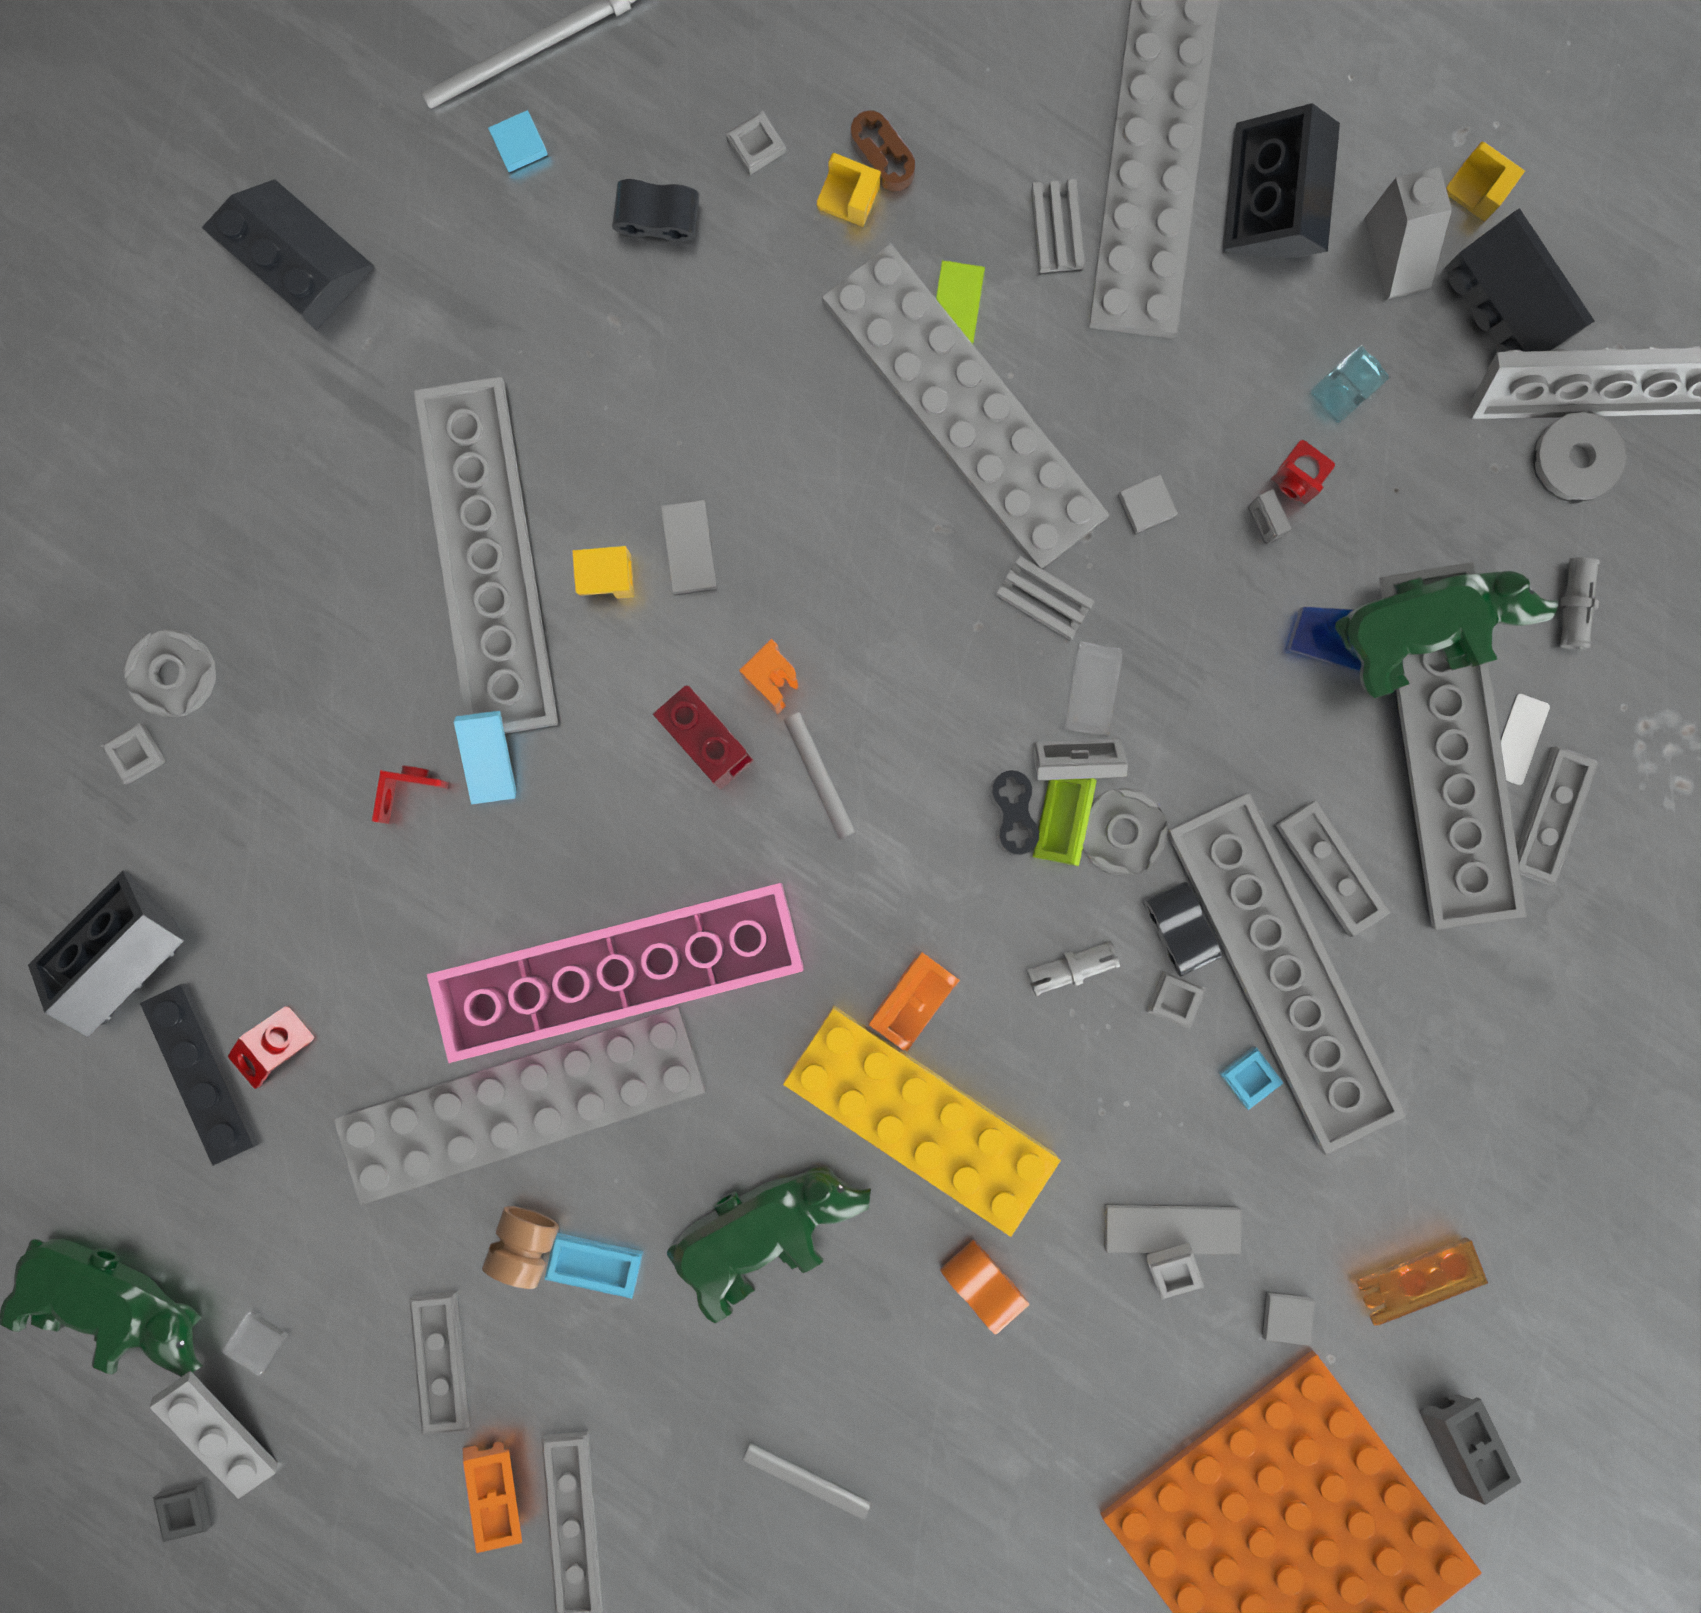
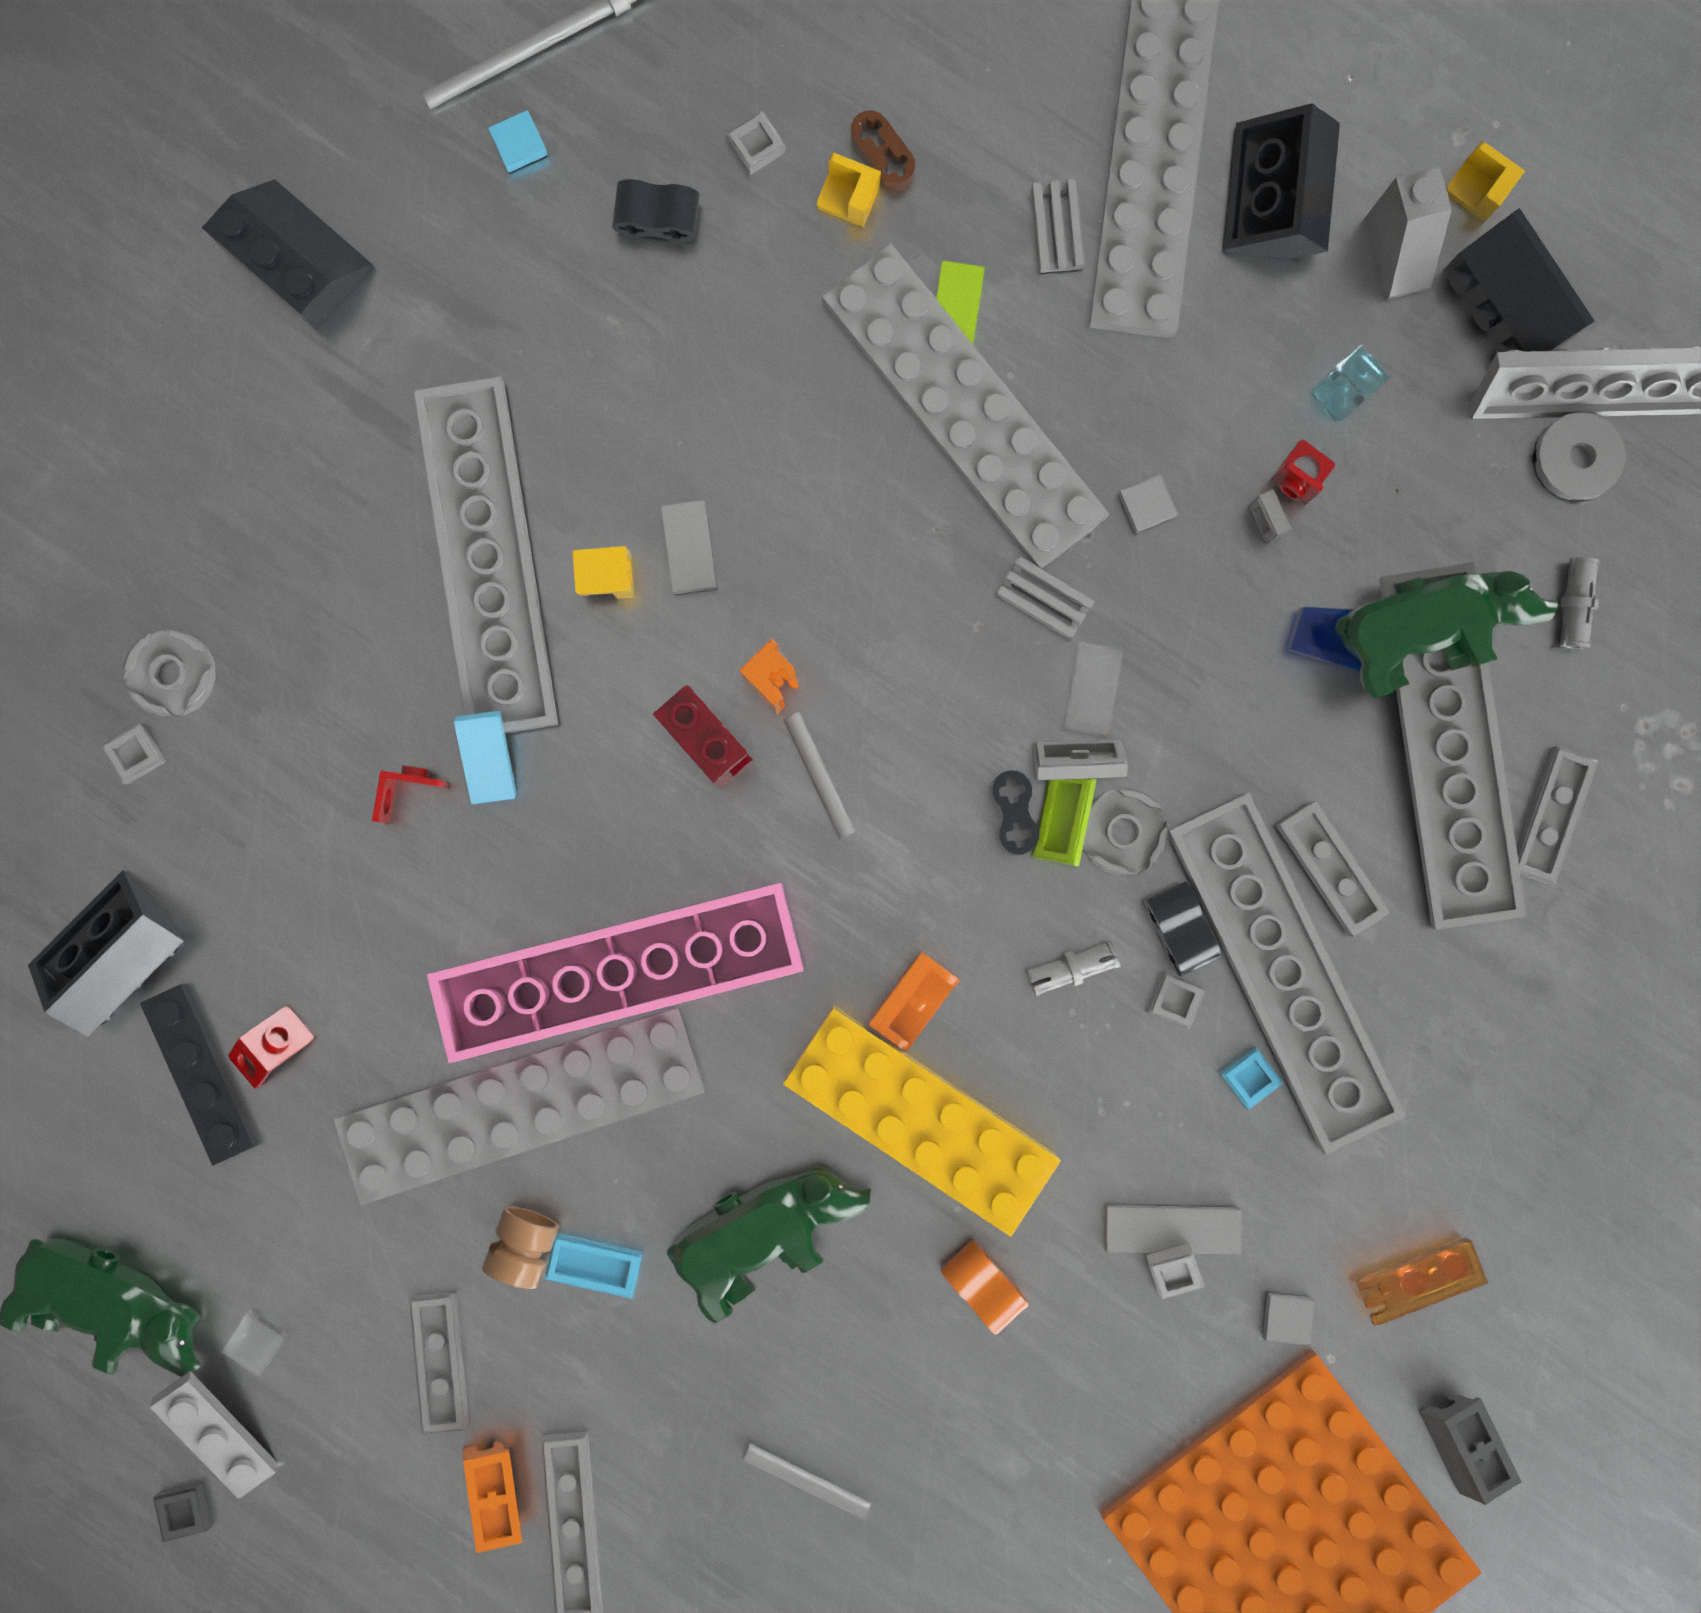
white sticker [1501,694,1550,785] -> none

